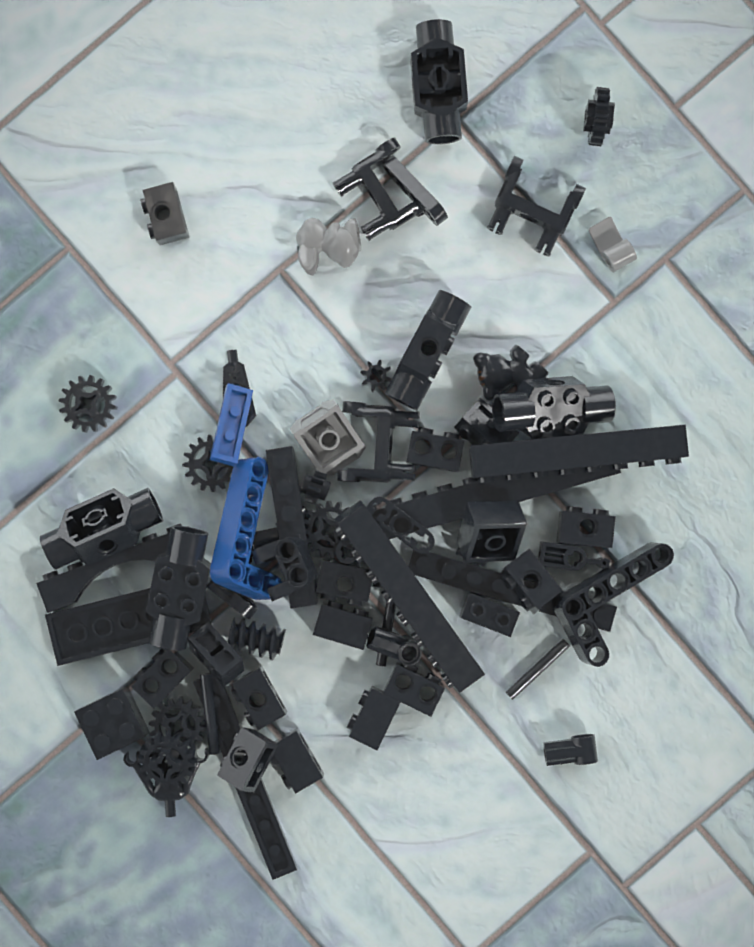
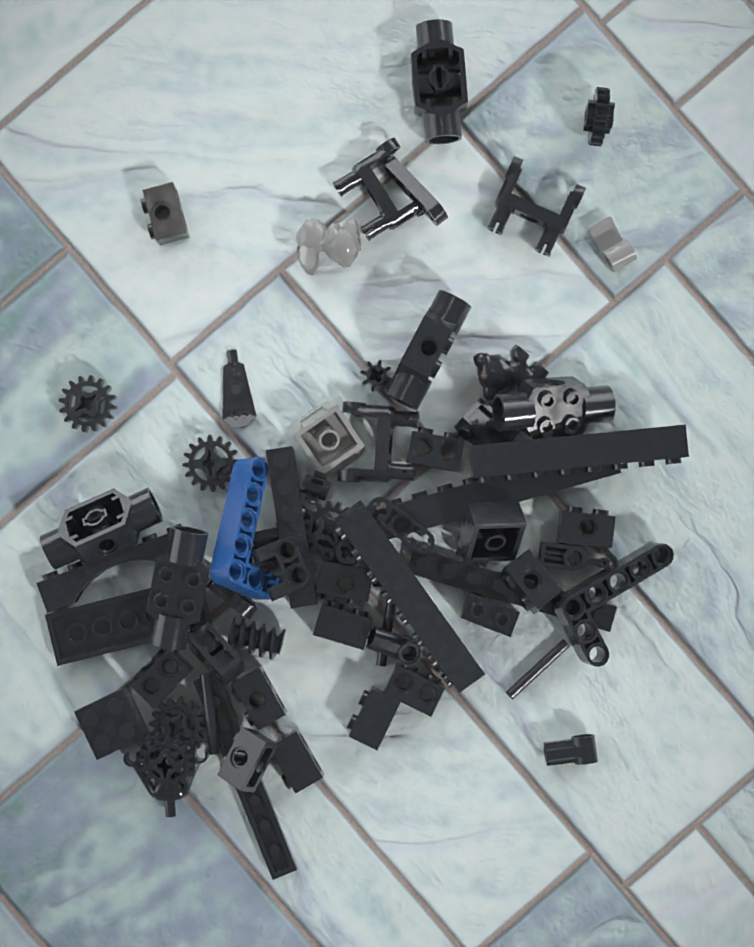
blue plate [210,383,253,466] -> none

